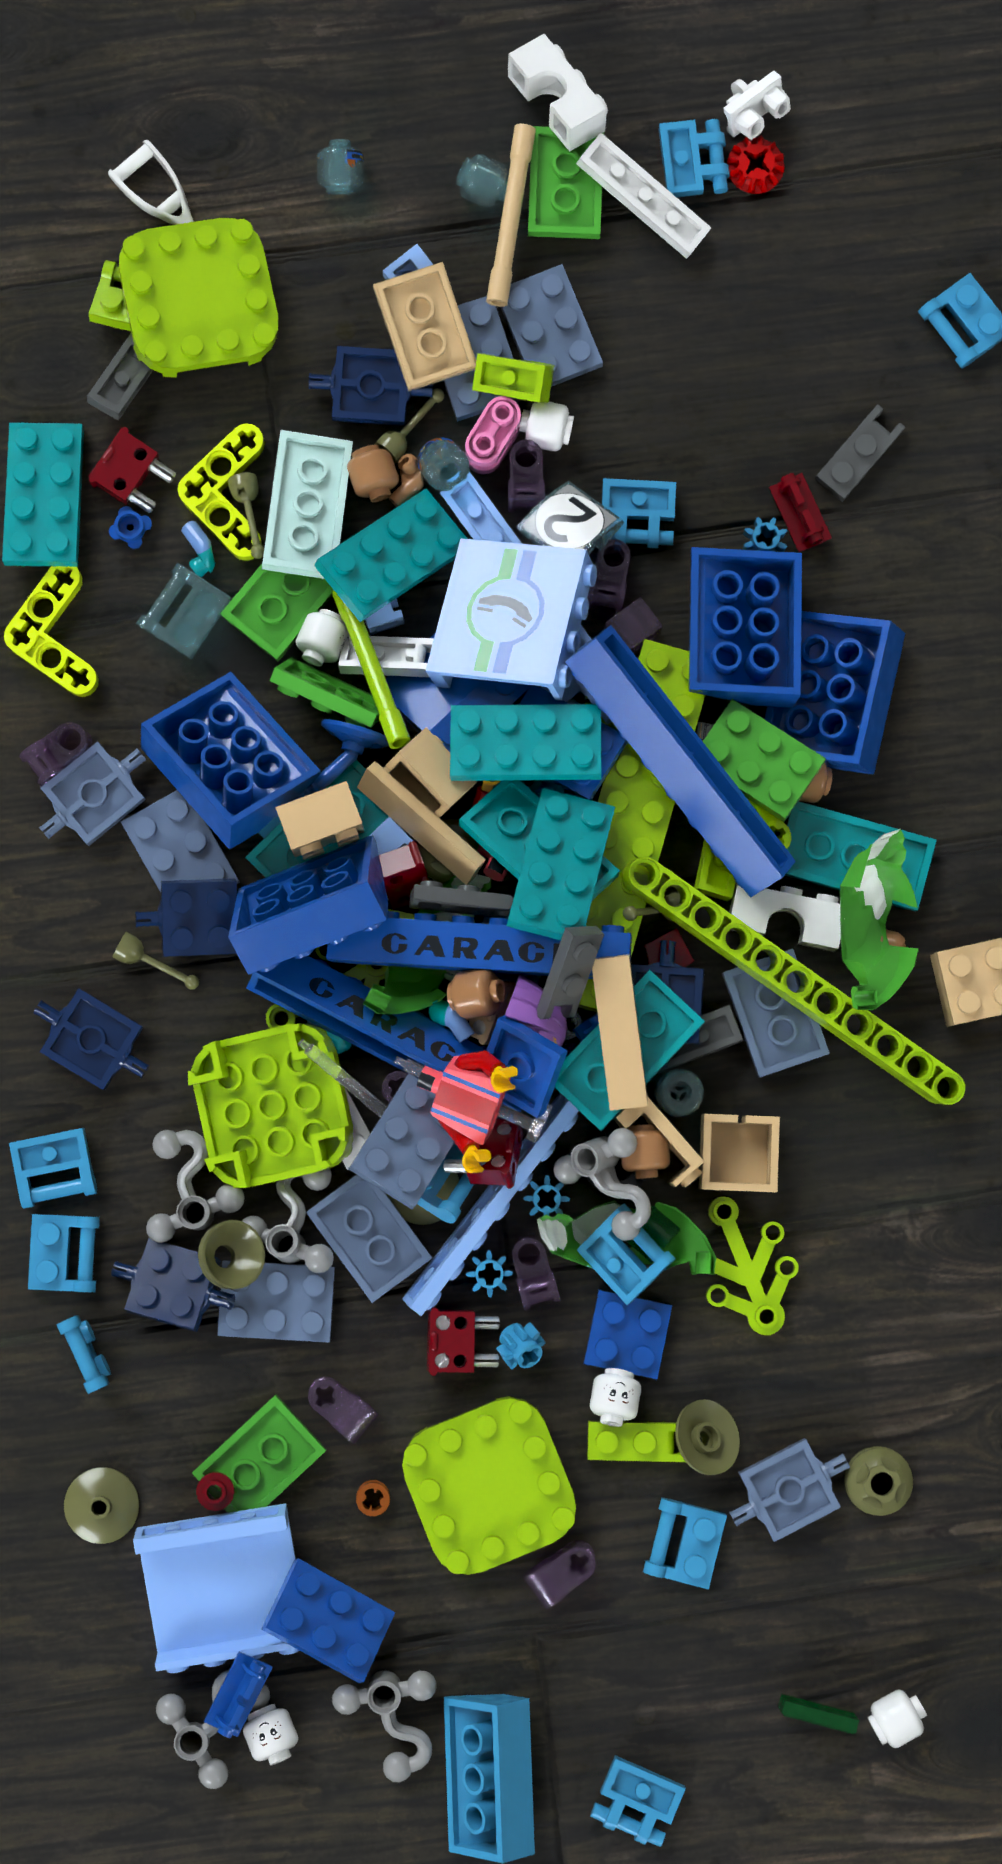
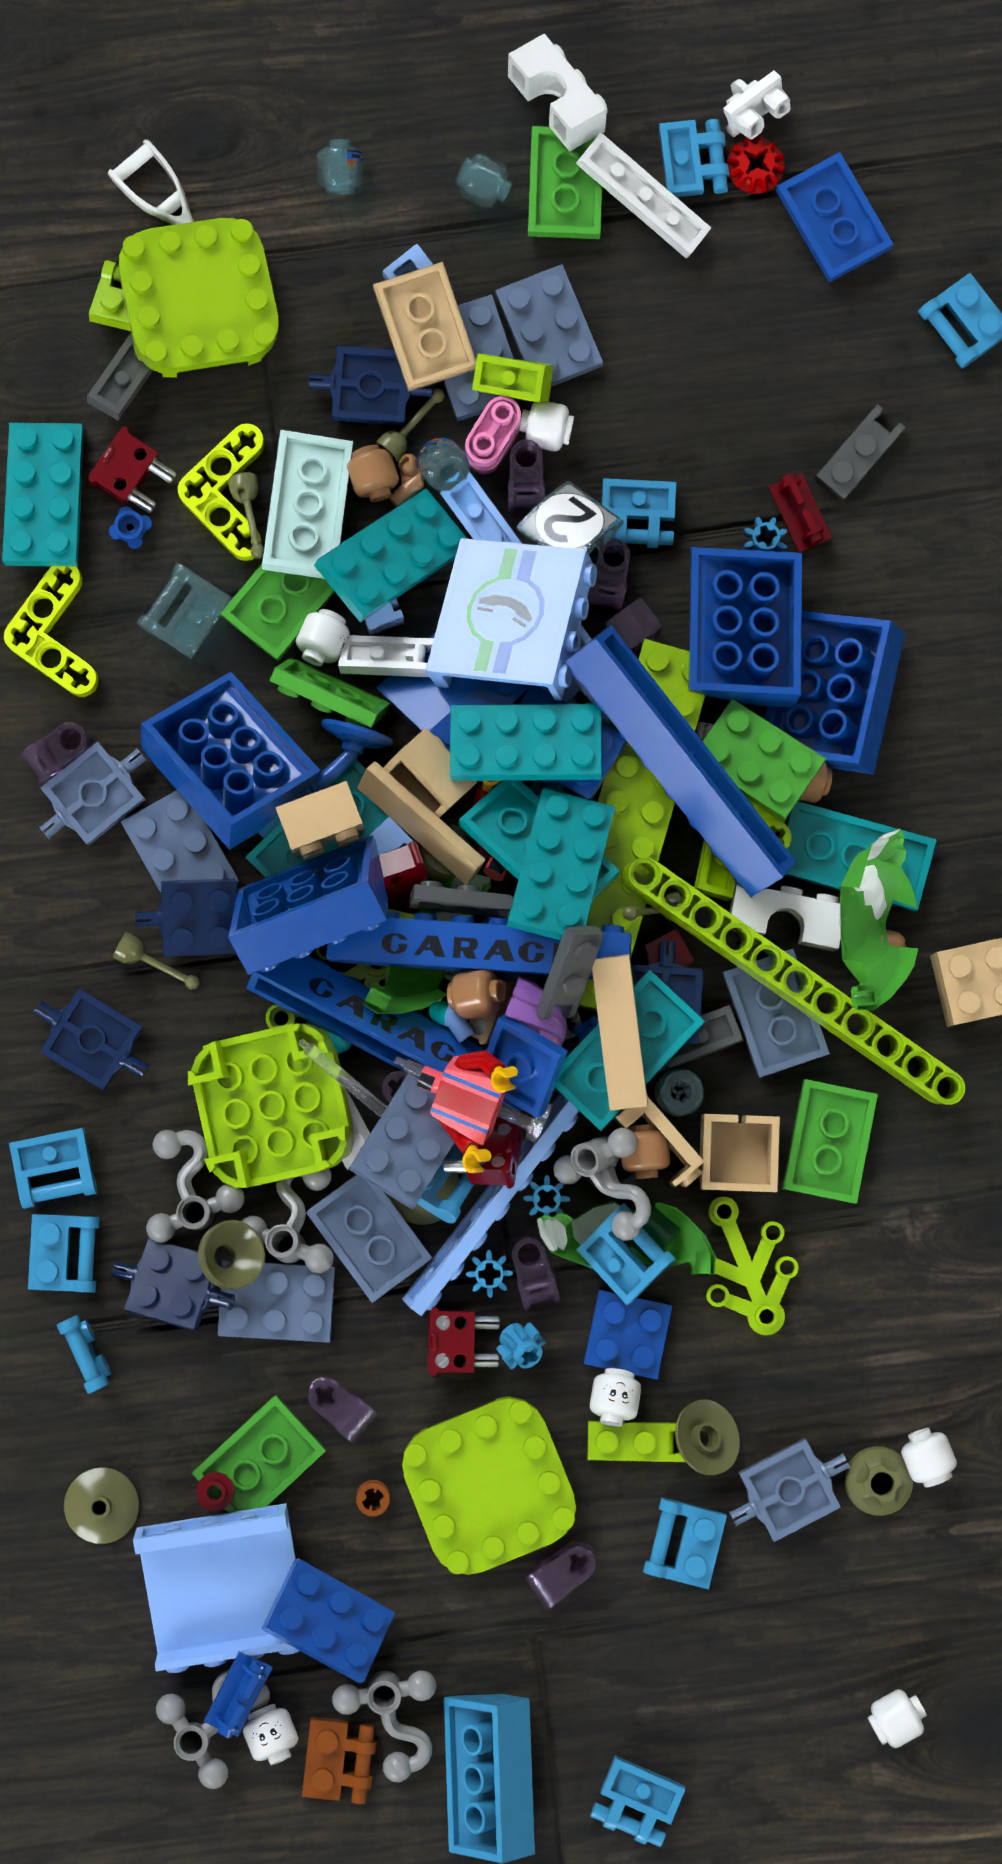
arm [181,521,215,577] -> none
lime piece [332,590,411,749] -> none
tan piece [486,124,536,307] -> none
dark green tile [778,1693,859,1734] -> none
none -> dark orange plate [302,1717,377,1804]
none -> blue plate [776,152,894,283]
none -> bright green plate [782,1079,878,1204]
none -> white head [901,1428,957,1487]

